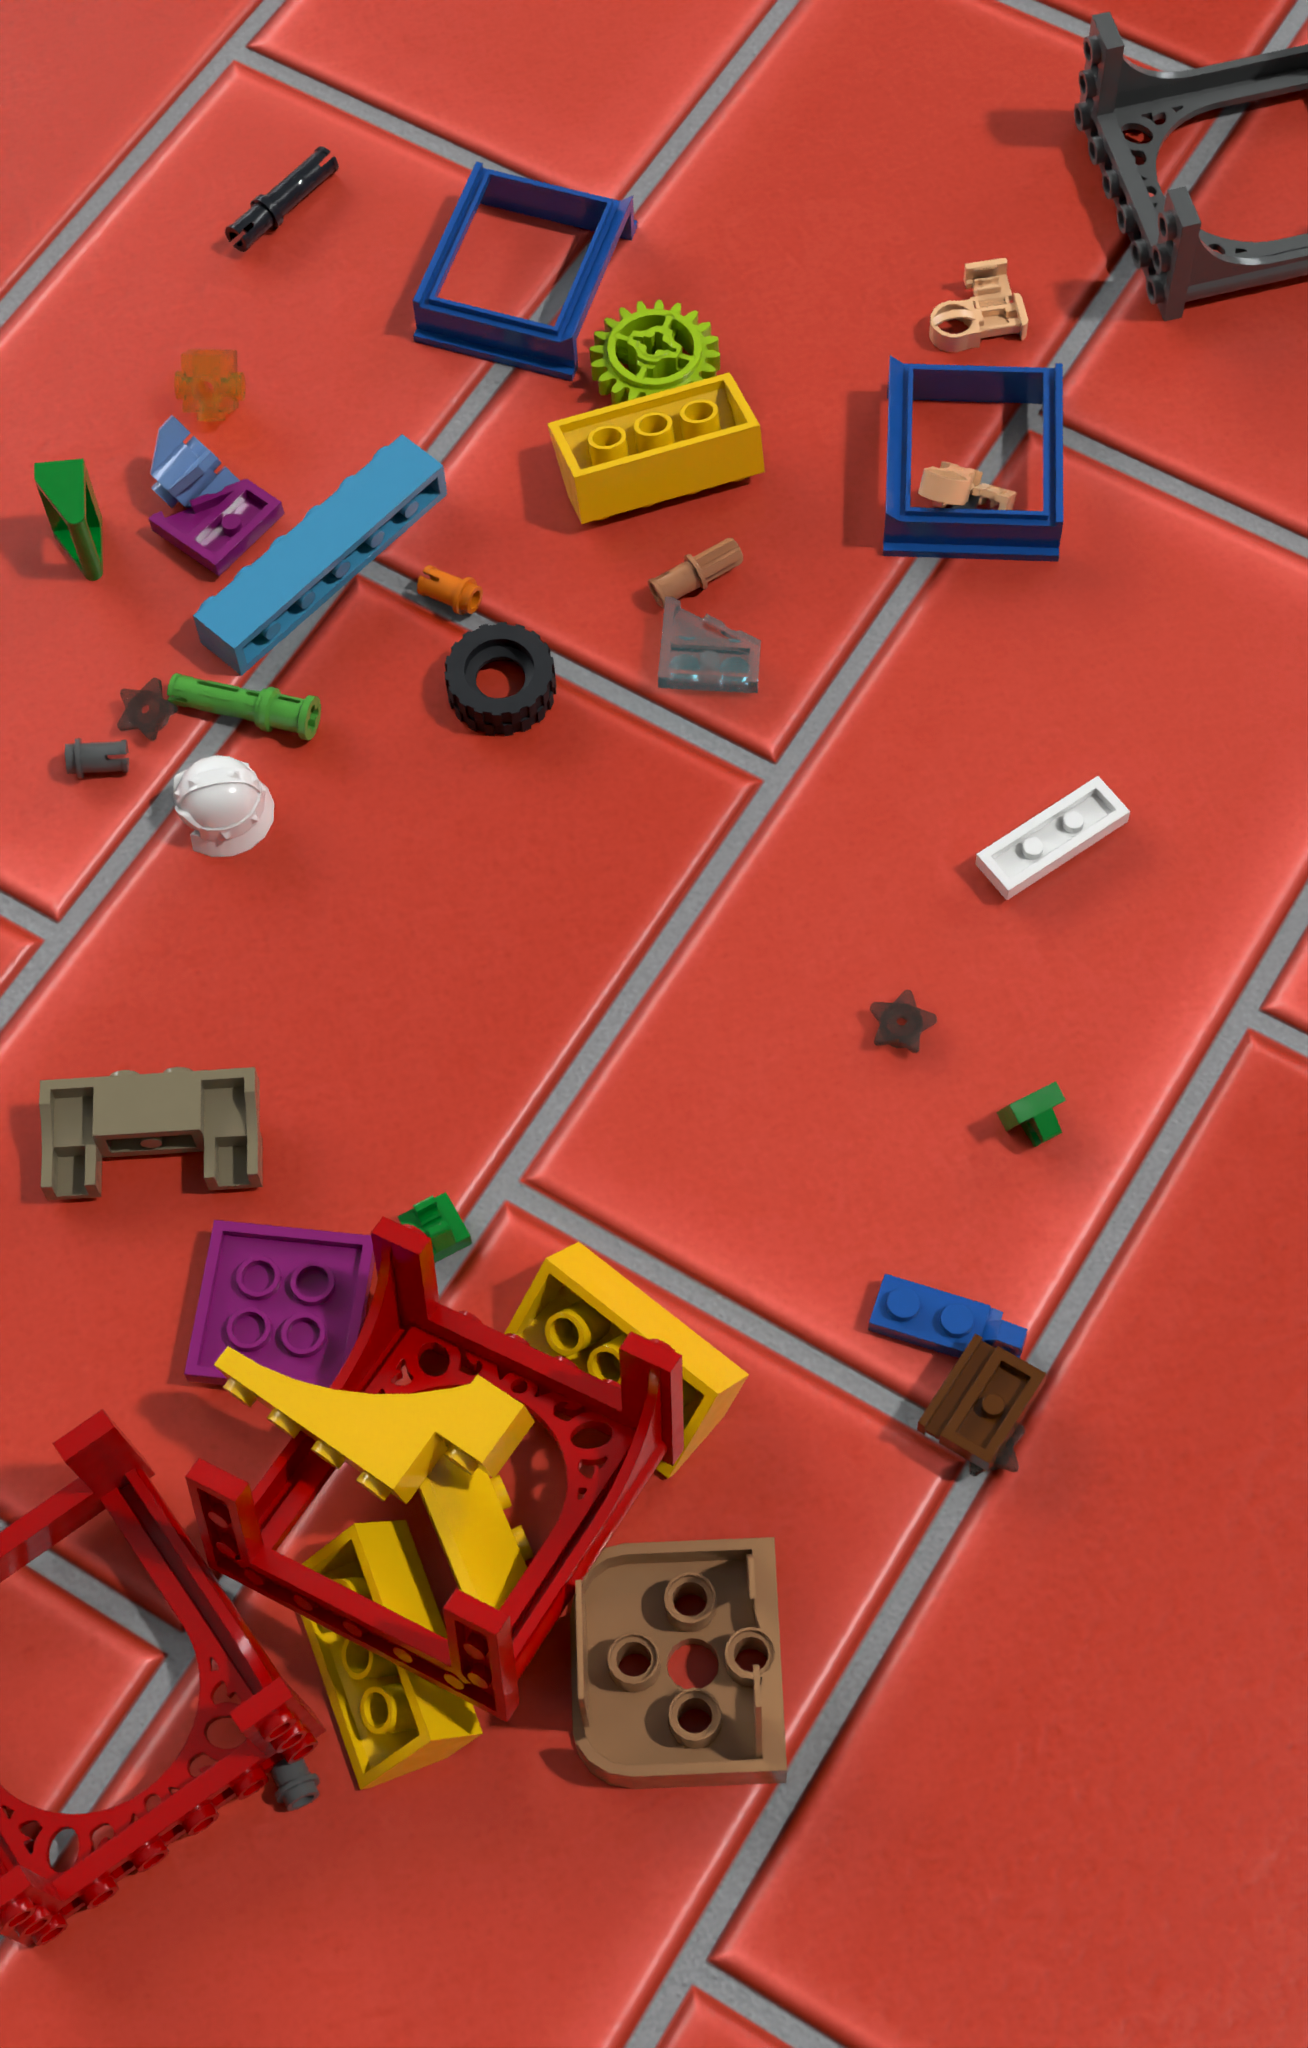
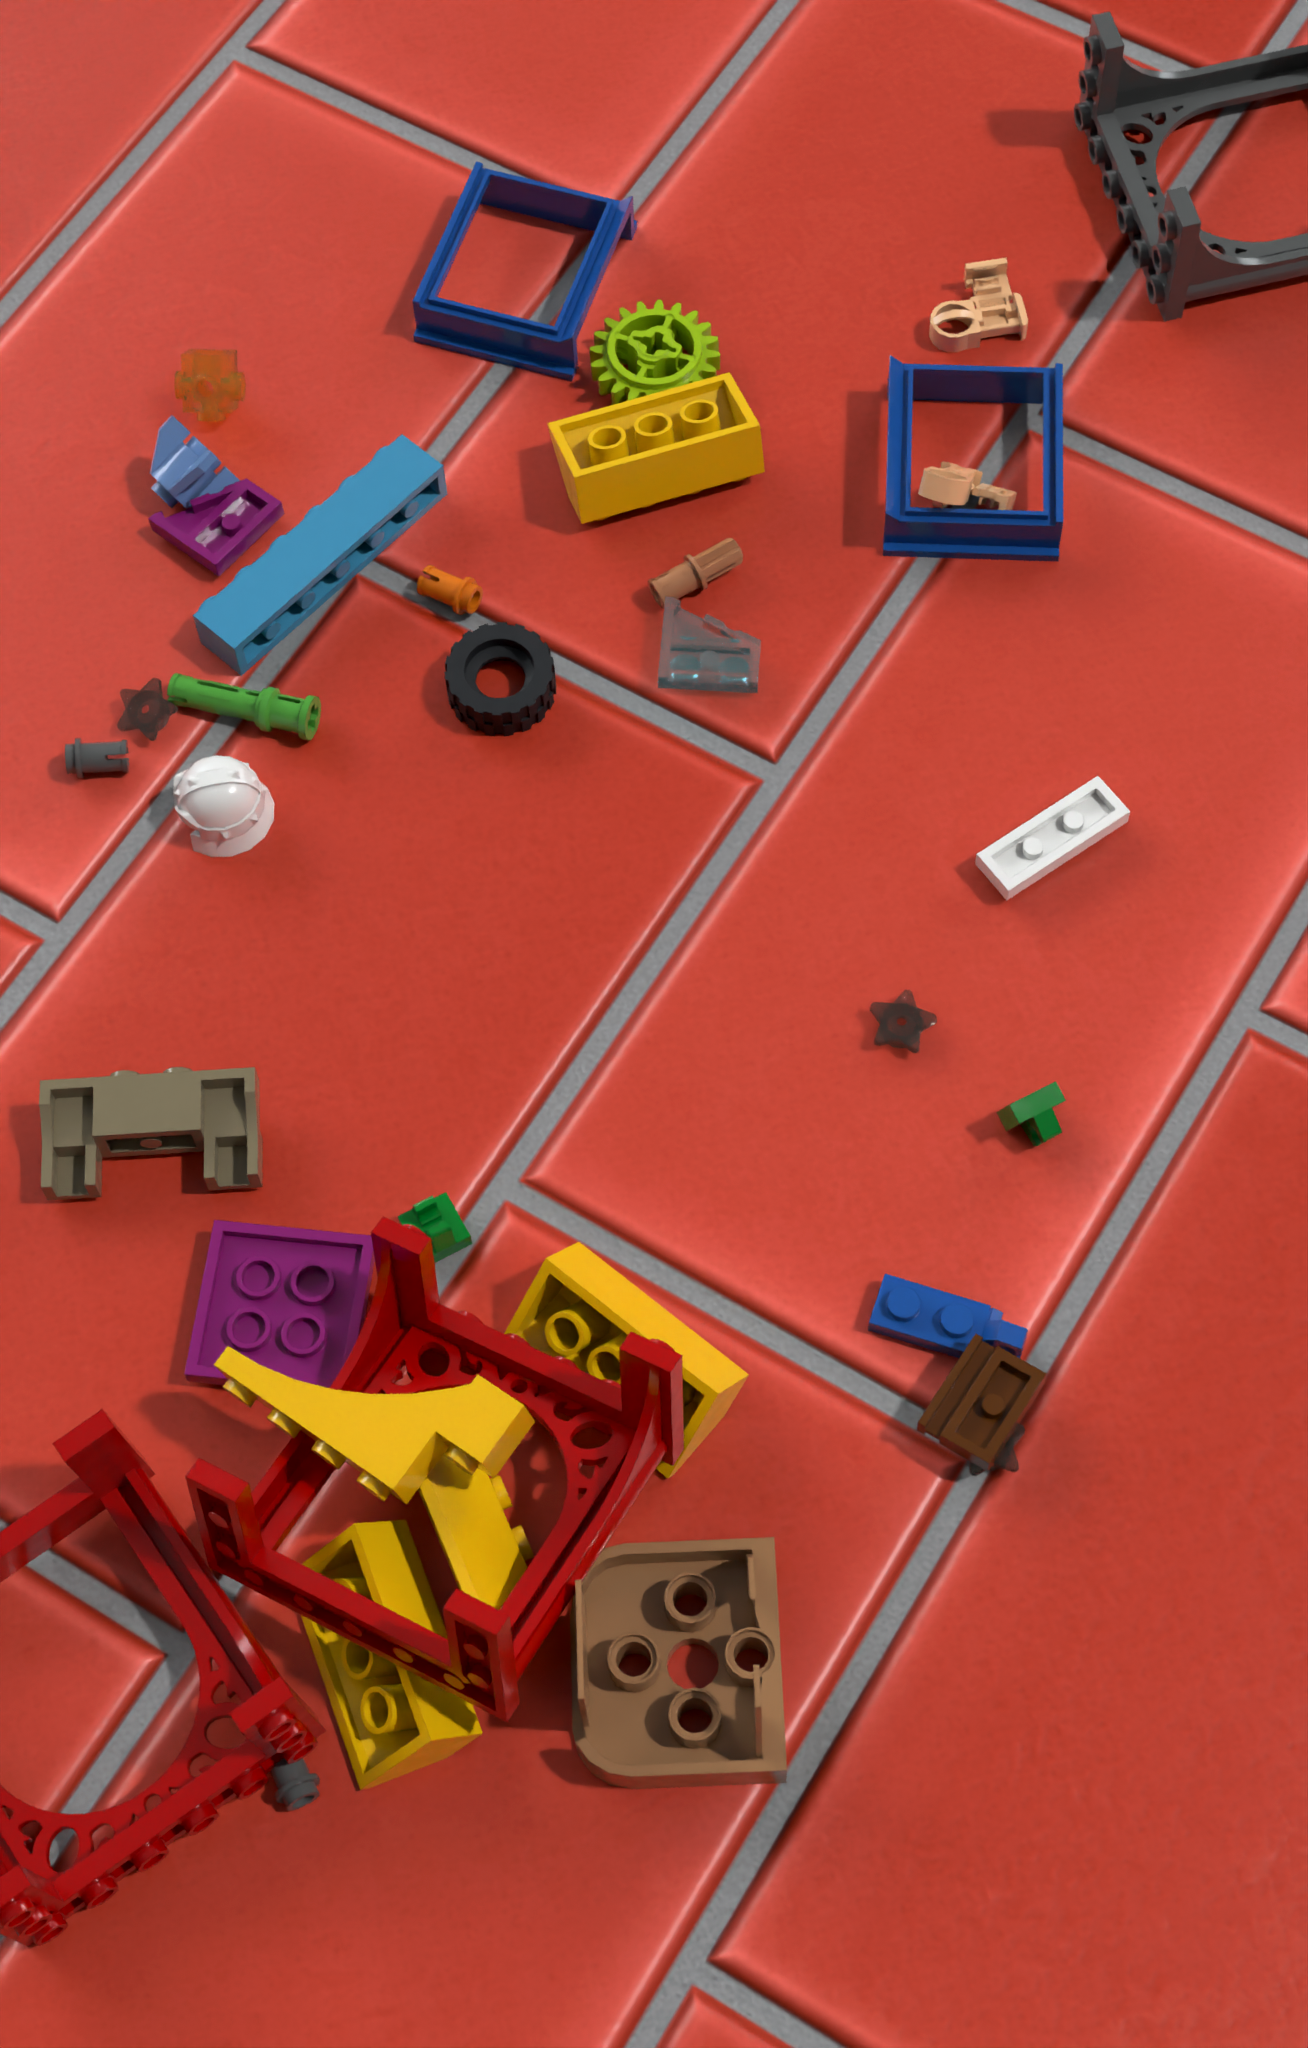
green tile [34,458,103,581] -> none
black pin [225,146,339,252] -> none

